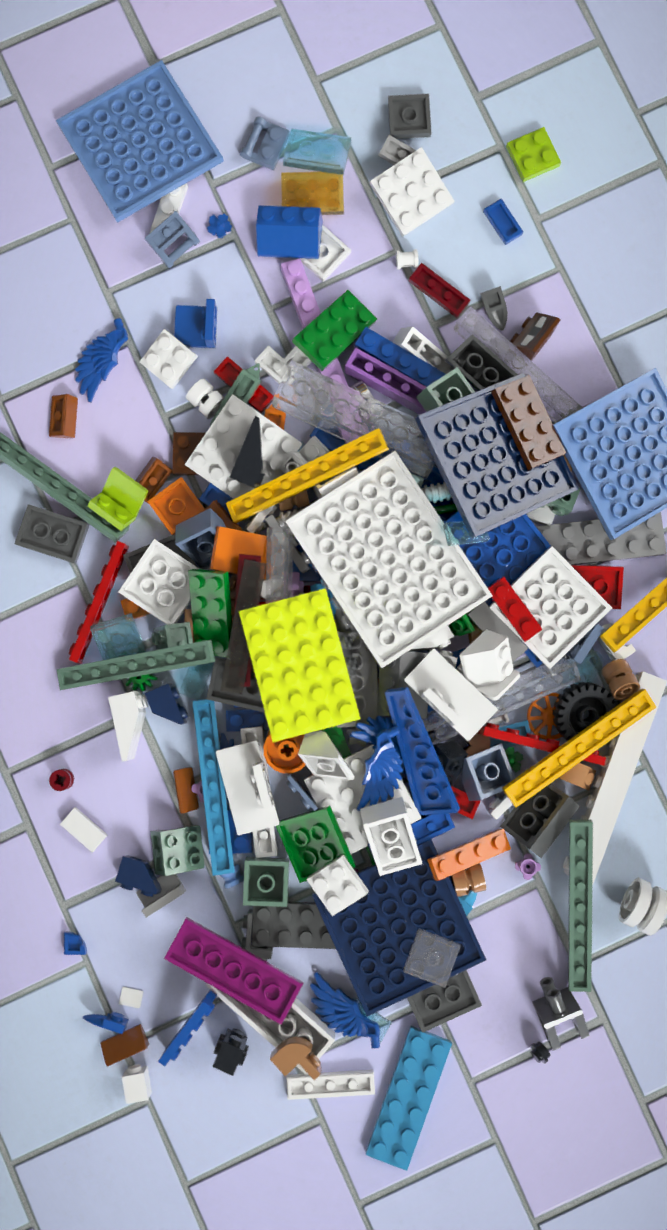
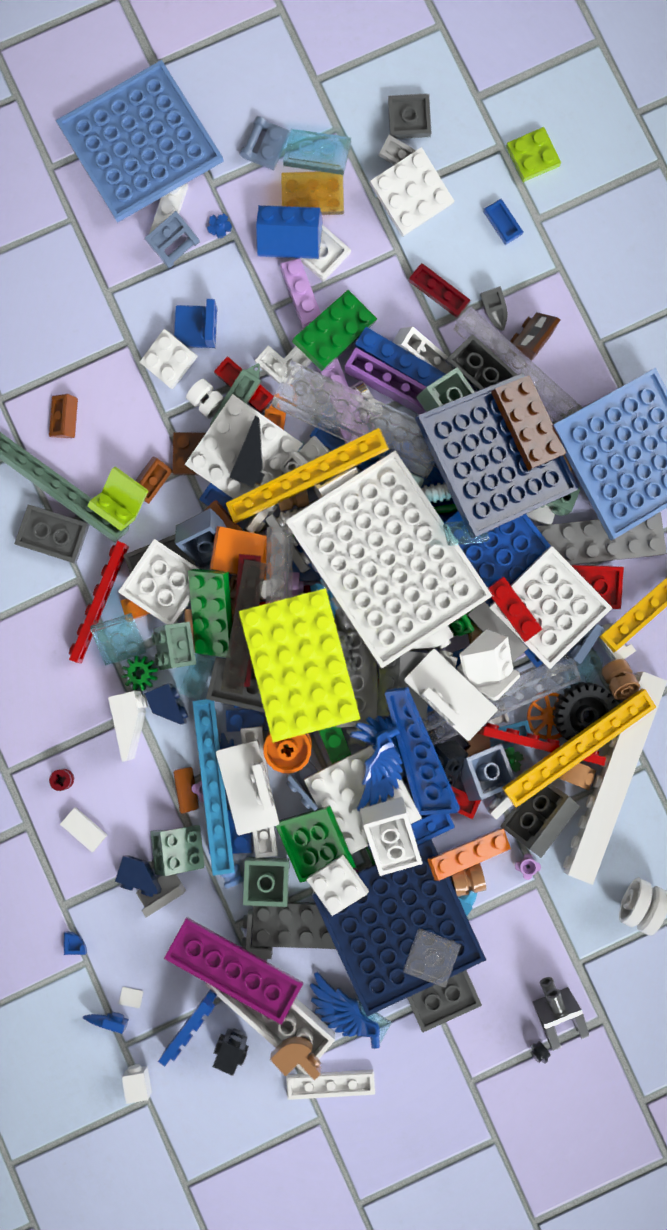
sand green plate [57,640,215,690] -> none
blue animal [75,318,128,403] -> none
dark orange slope [100,1024,149,1067] -> none
orange plate [147,477,205,535] -> none
white slope [298,730,354,780] -> none
dark azure plate [366,1025,452,1171] -> none
white bush [396,249,418,270] -> none
sand green plate [568,820,593,992] -> none

